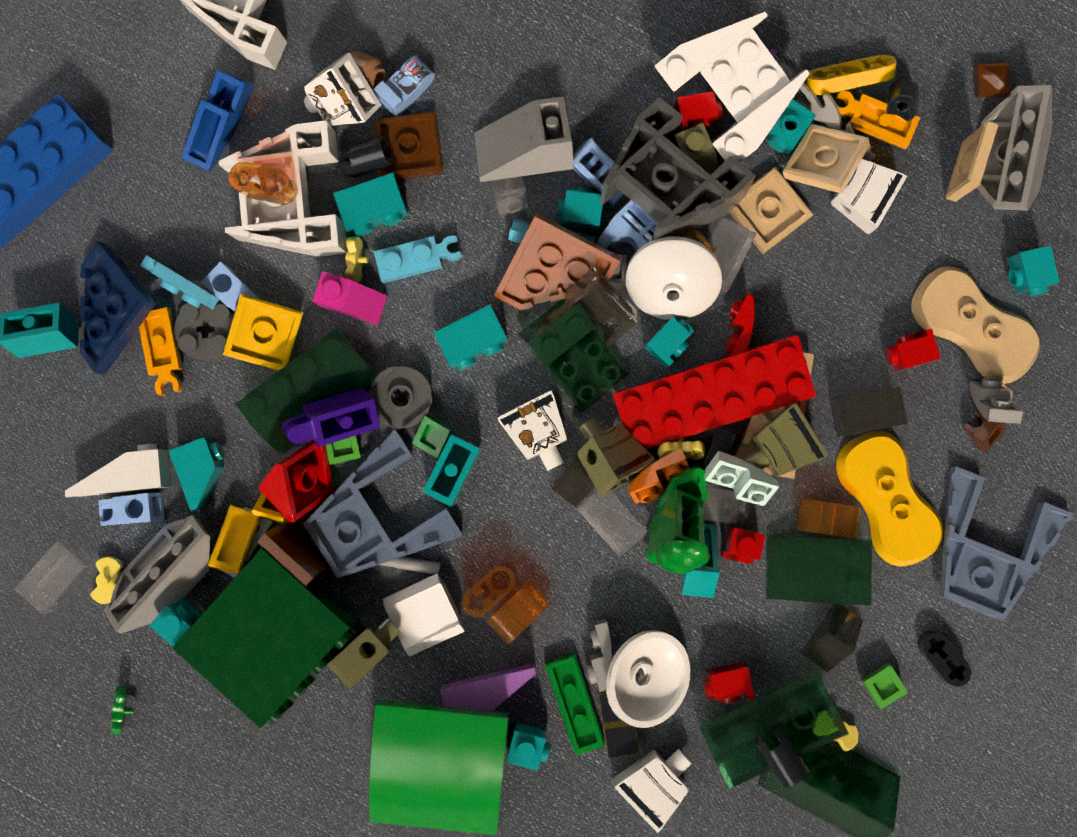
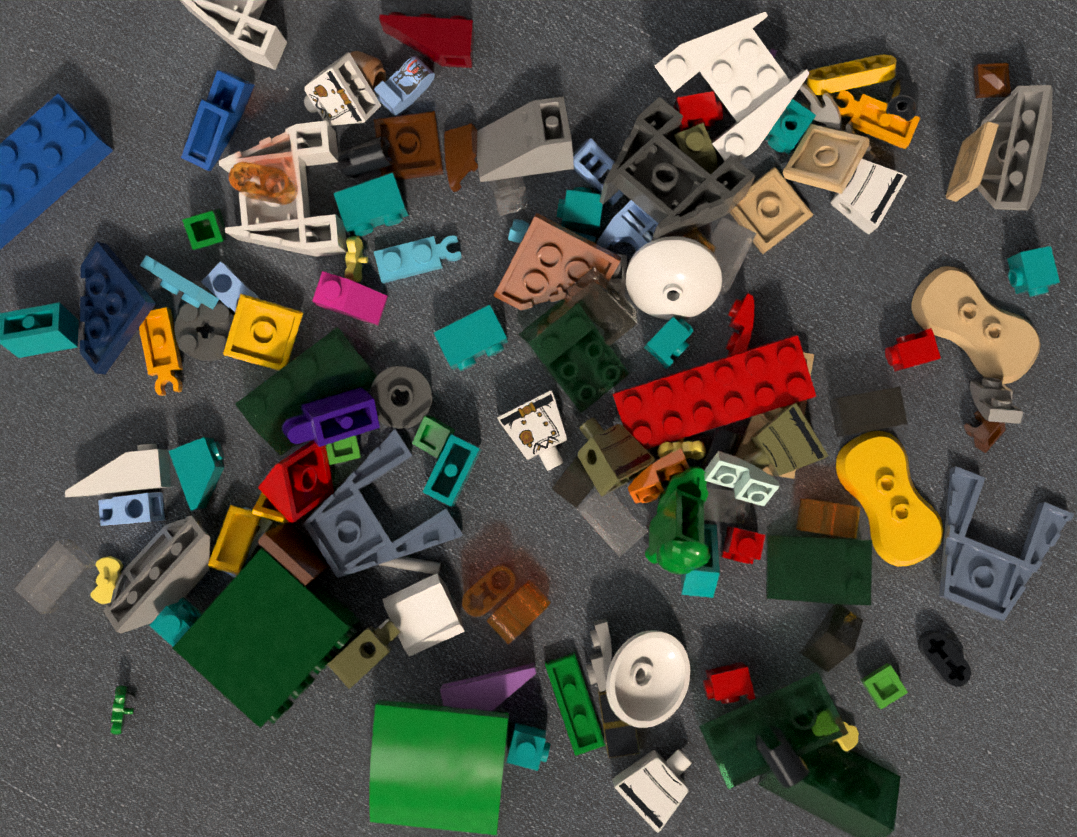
none -> green brick [182,208,226,250]
none -> dark red slope [379,12,475,68]
none -> reddish brown slope [444,123,478,192]

